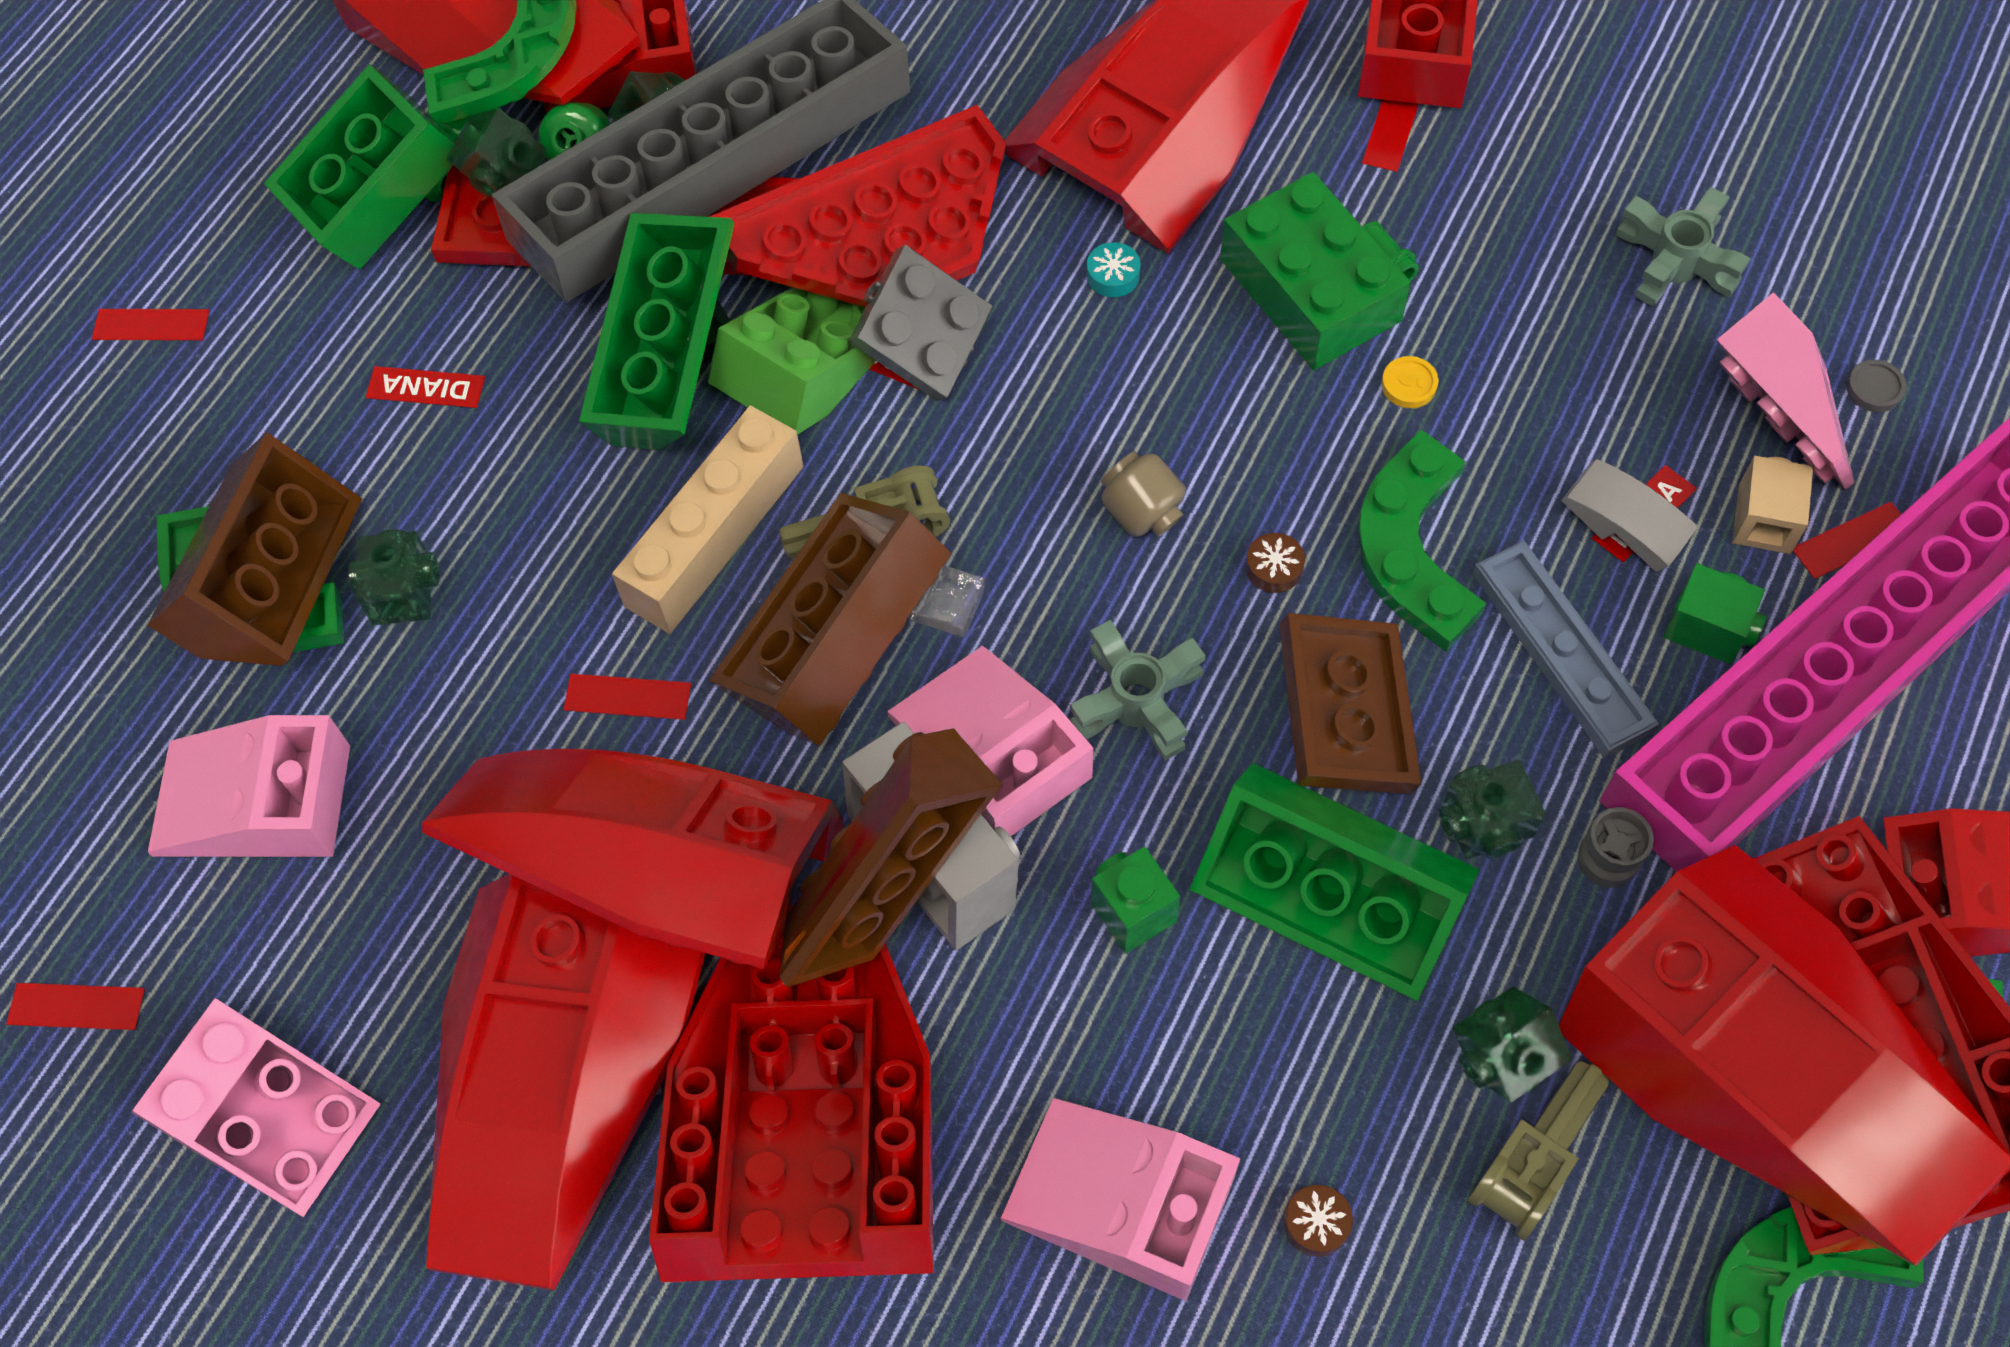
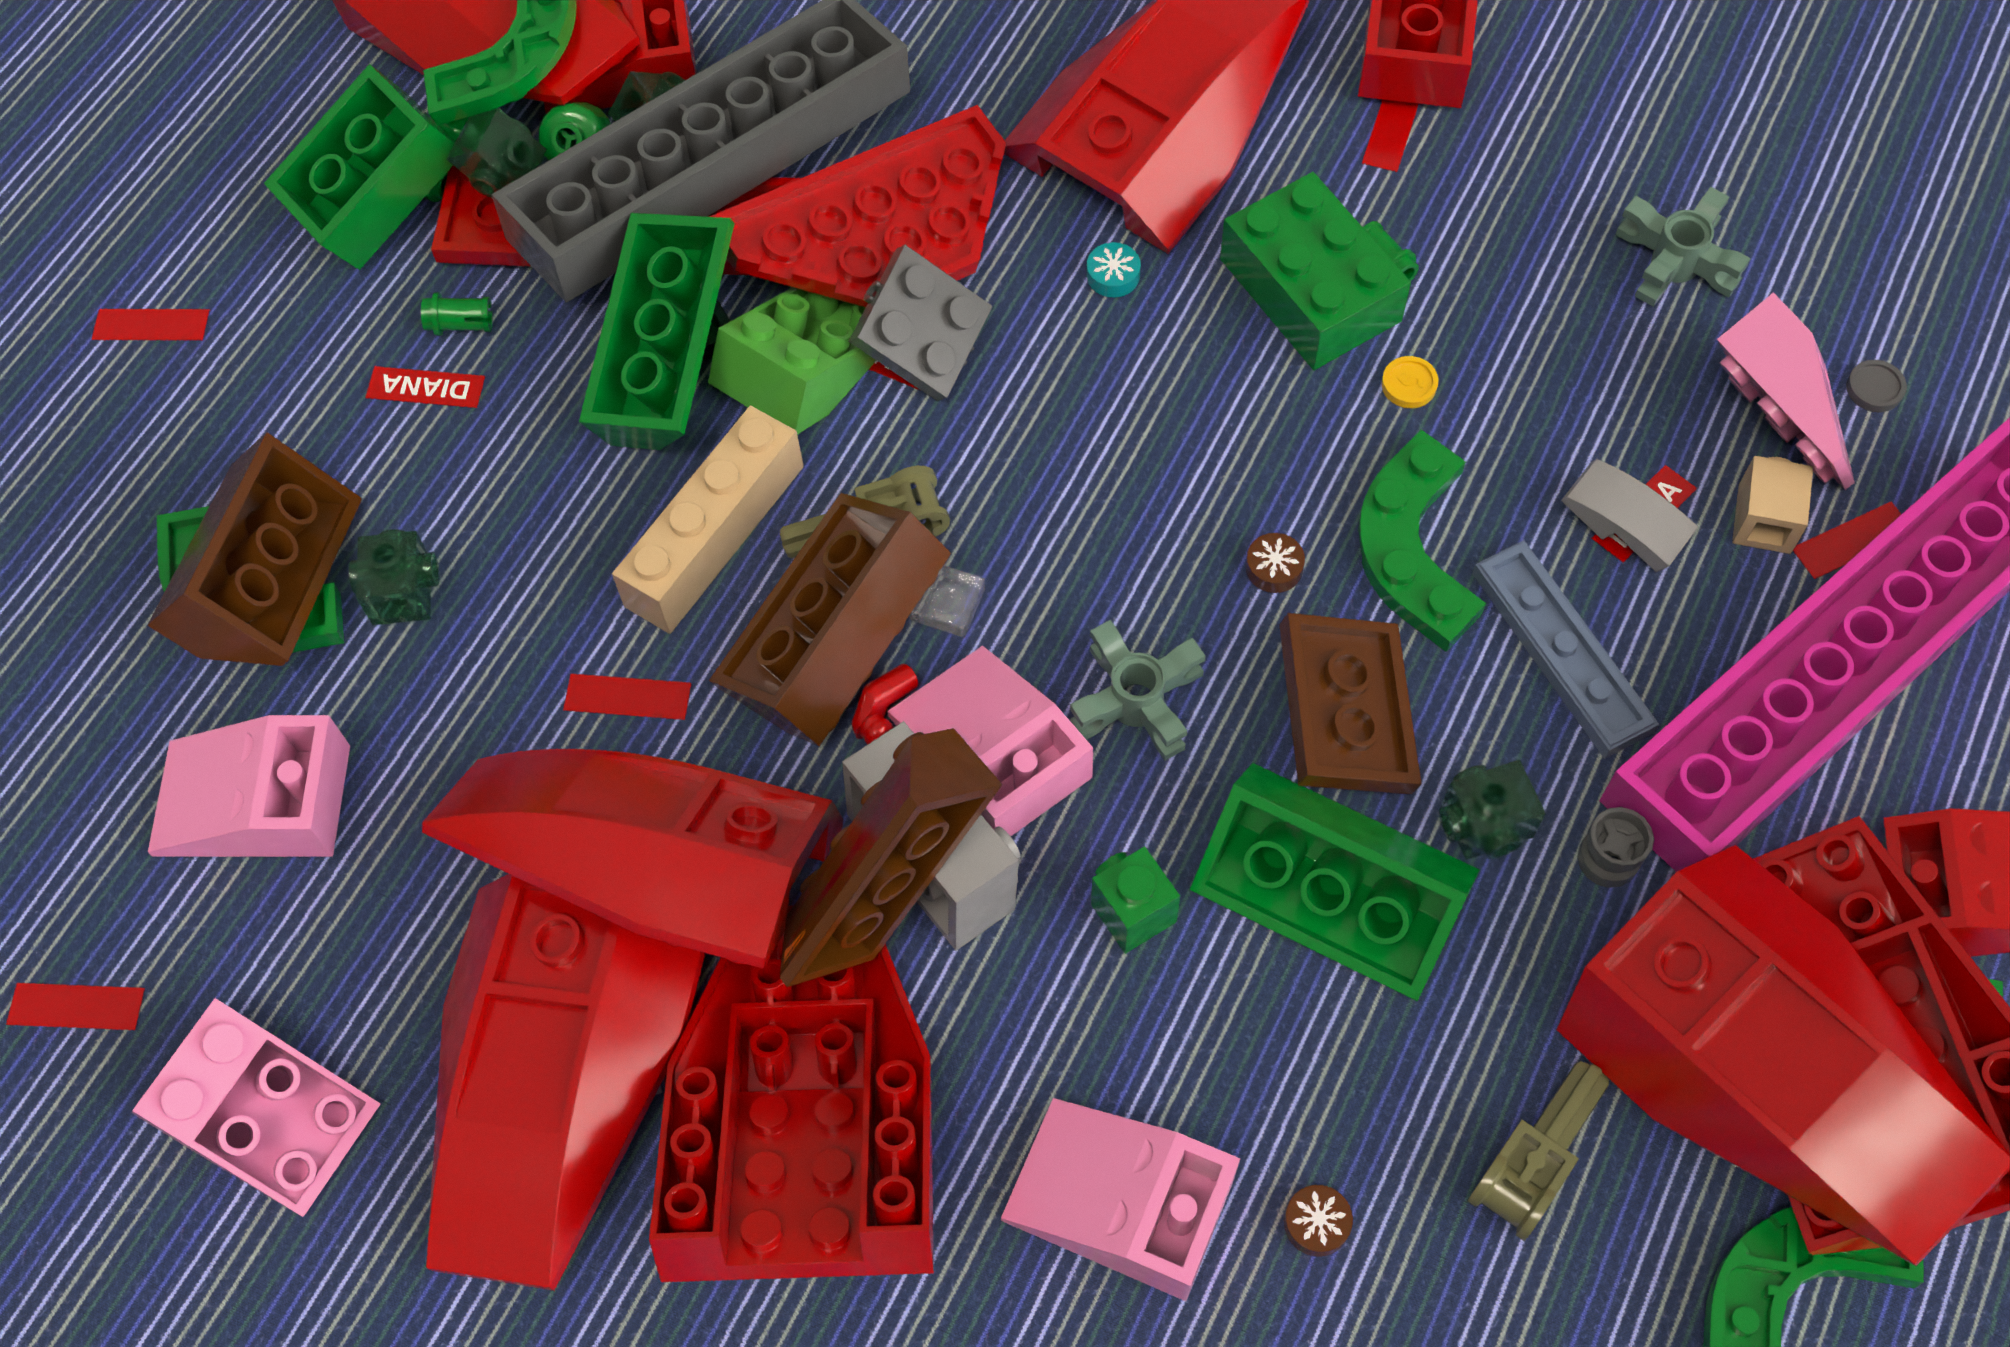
dark tan head [1101,451,1186,537] -> none
clear green brick [1453,986,1572,1102] -> none
green brick [1663,563,1767,664] -> none
none -> green pin [421,292,493,336]
none -> red arm [851,664,918,745]

